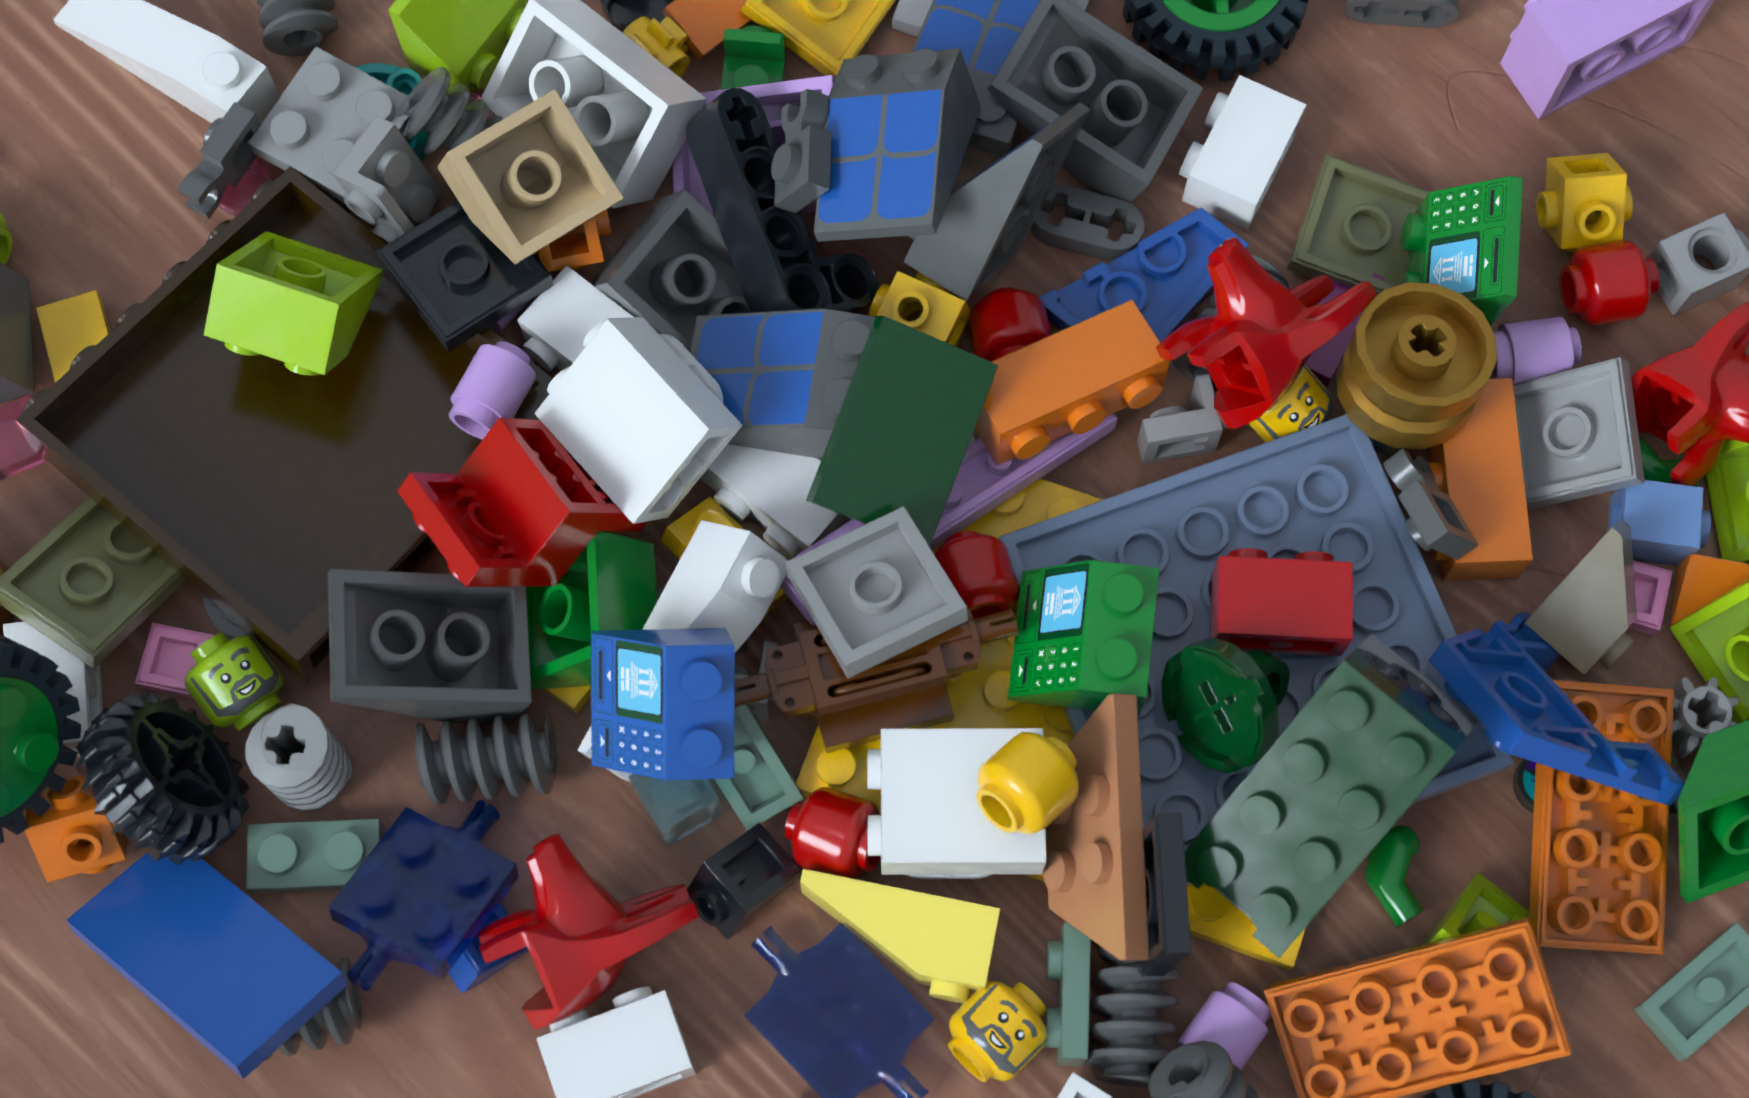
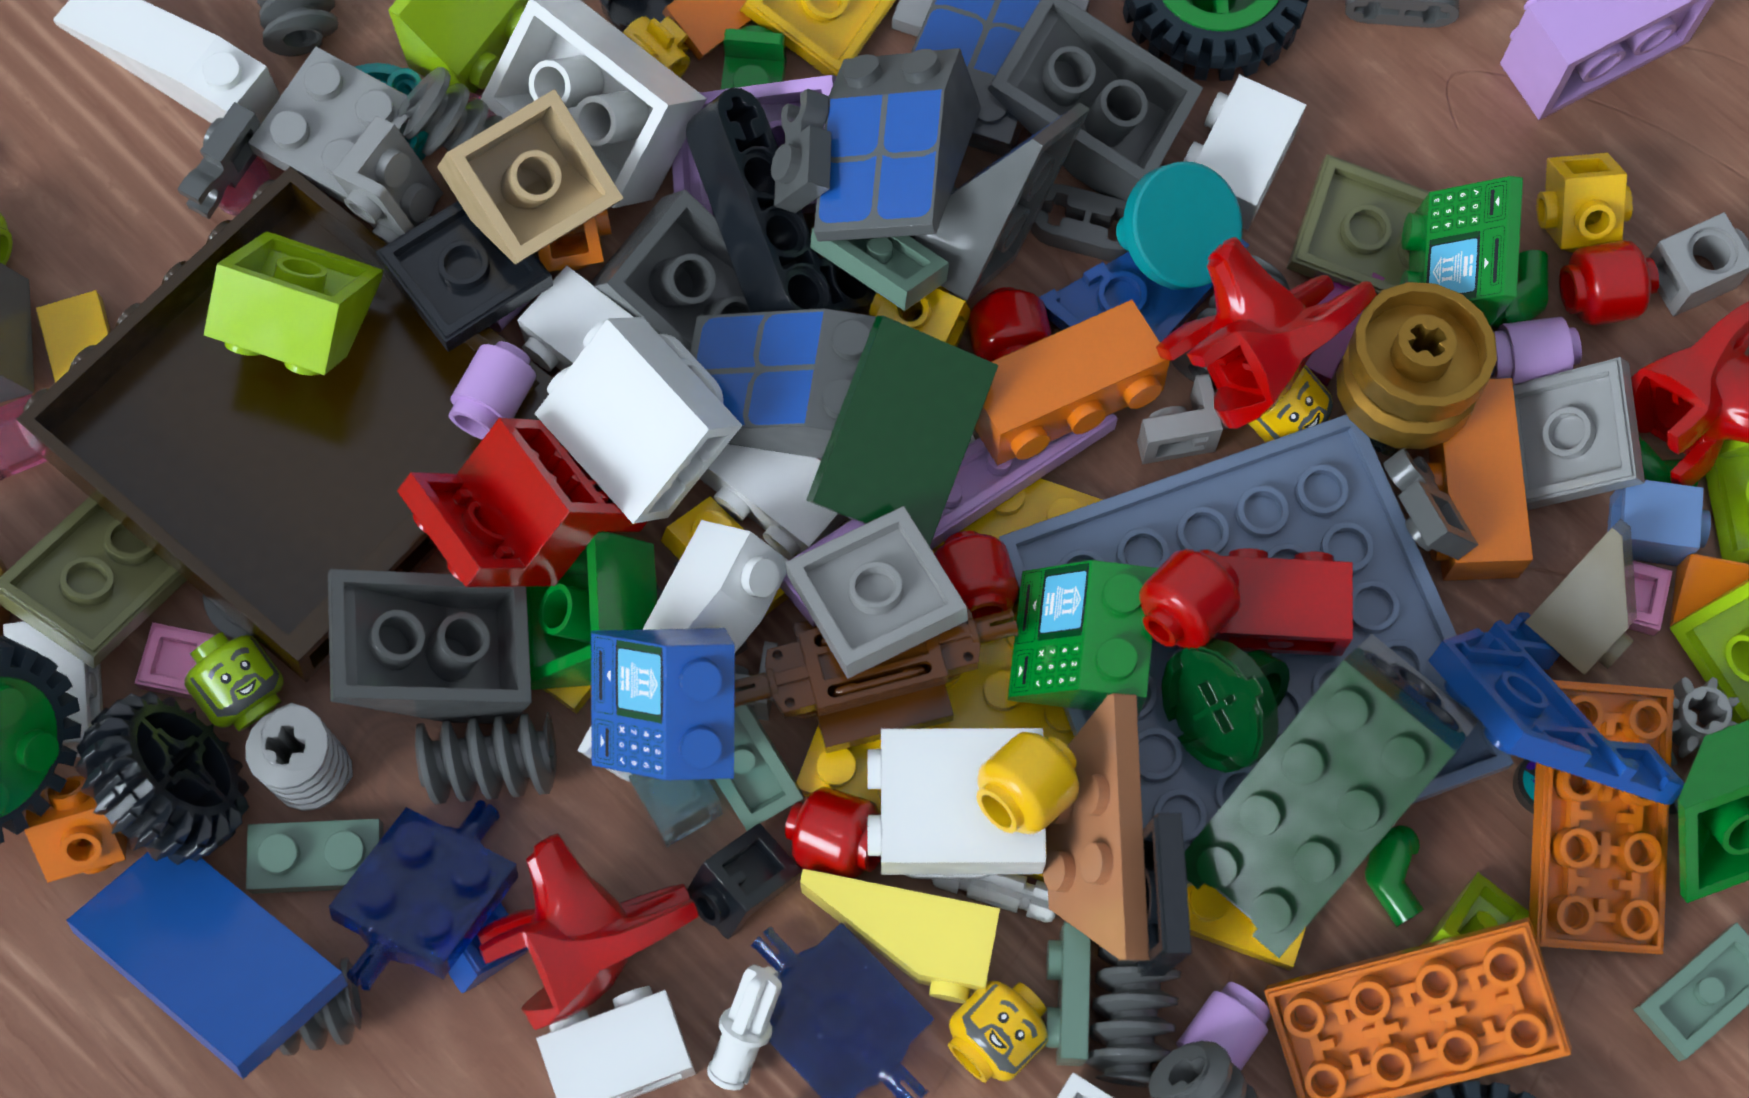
none -> white axle [707,965,782,1090]
none -> sand green plate [810,227,949,311]
none -> white axle [933,874,1056,923]
none -> teal tile [1116,161,1243,290]
none -> red head [1139,549,1241,650]
none -> green arm [1492,250,1549,328]

